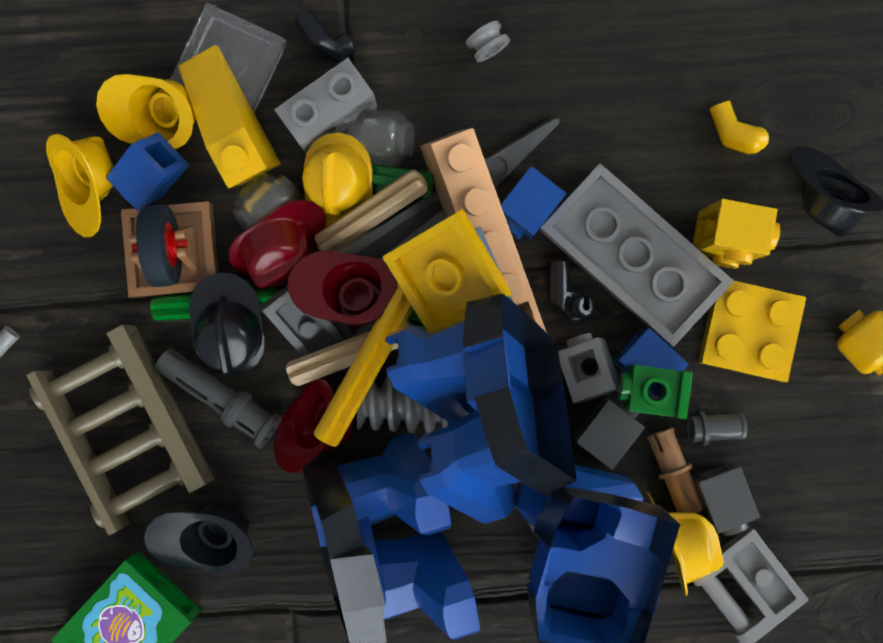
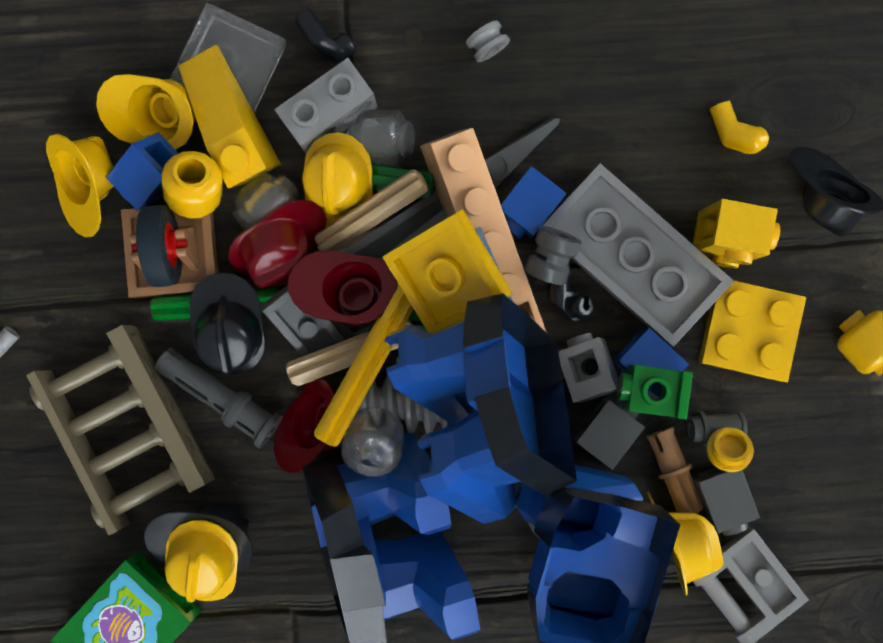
none -> yellow head [161,151,222,219]
none -> yellow piece [165,520,238,603]
none -> clear head [341,407,404,477]
none -> dark grey wheel [524,226,582,285]
none -> yellow plate [706,427,754,472]

